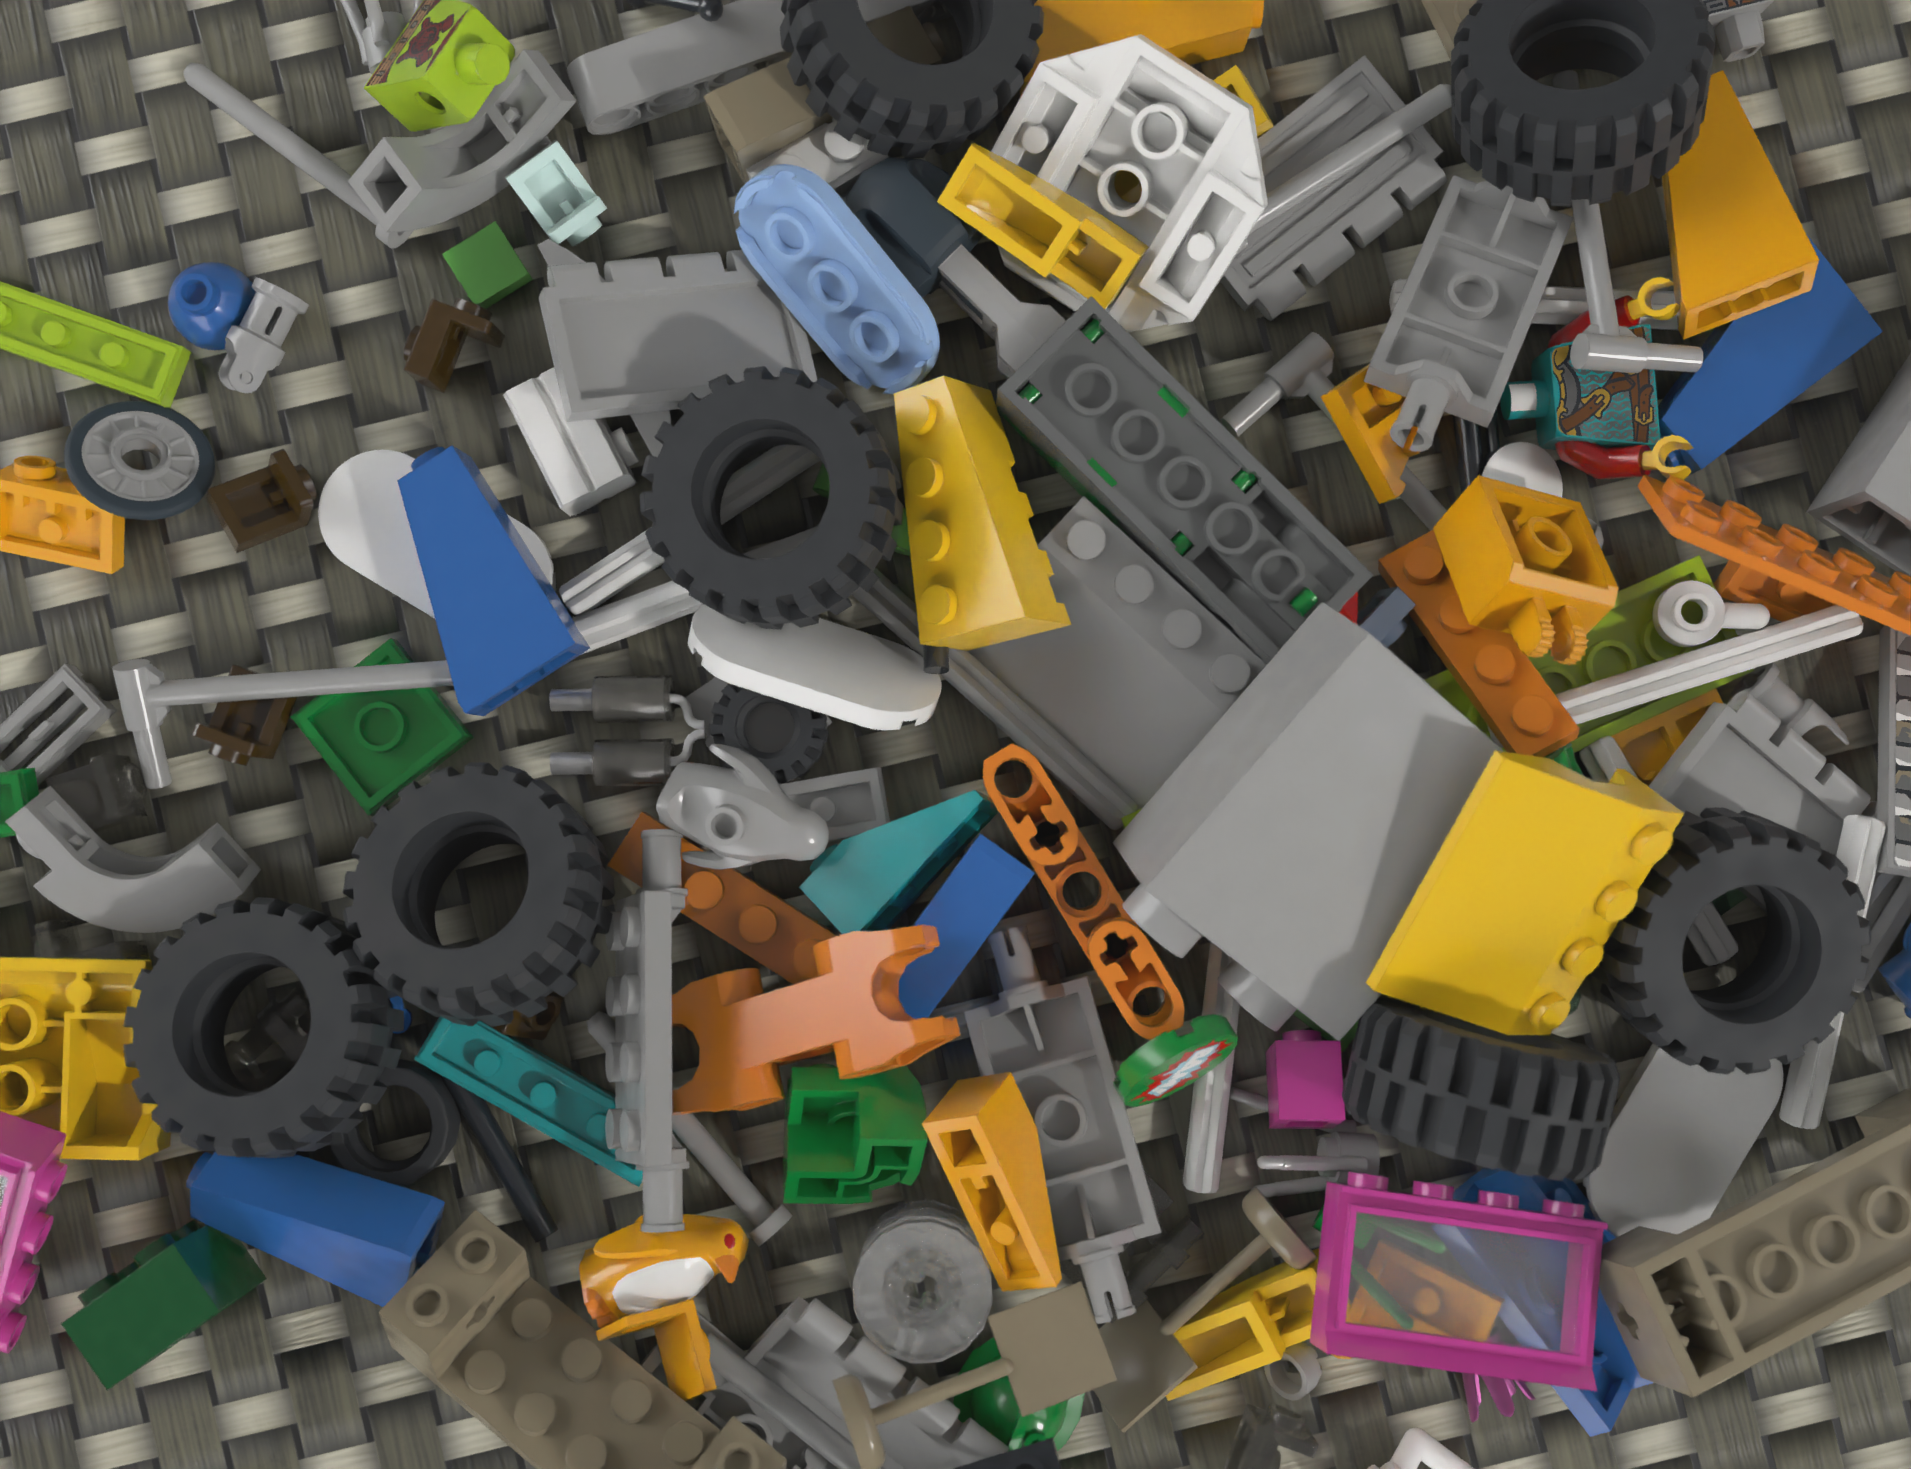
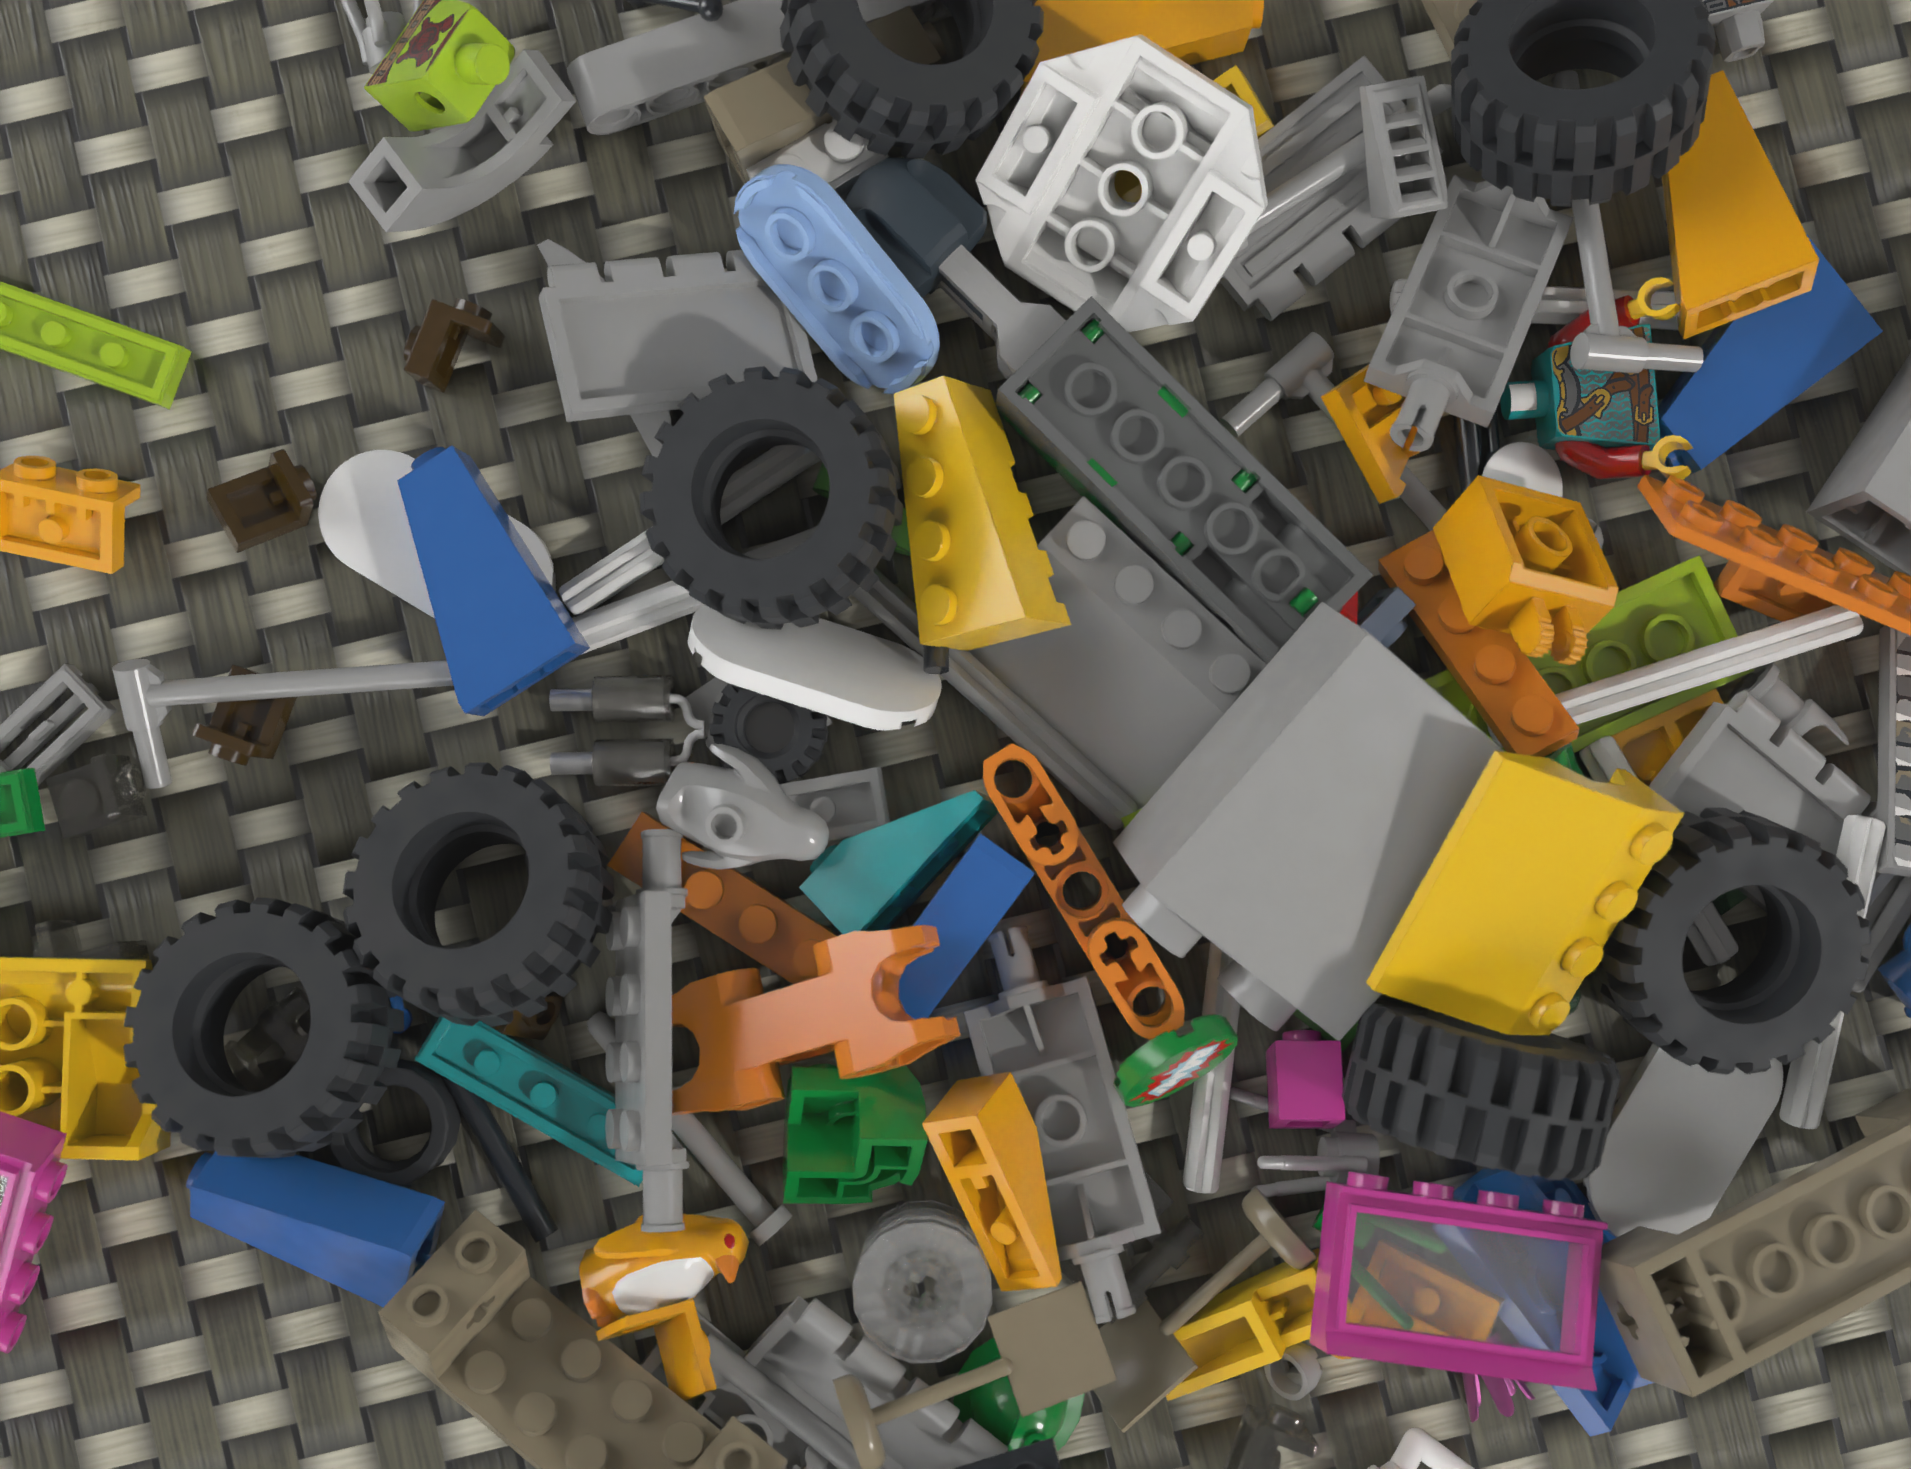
light grey arch [5,786,261,933] -> none
dark green brick [61,1219,267,1390] -> none
wheel [64,401,215,520] -> none
blue brick [168,262,256,350] -> none
light grey bar [184,63,413,248] -> none
light grey piece [219,277,309,393] -> none
green tile [291,638,474,816] -> none
bright green tile [442,221,533,309] -> none
white brick [503,367,639,516] -> none
light aqua bracket [505,140,607,246] -> none
yellow slope [937,143,1149,309] -> none
white plate [1652,581,1770,647] -> none
none -> light grey slope [1360,76,1448,219]

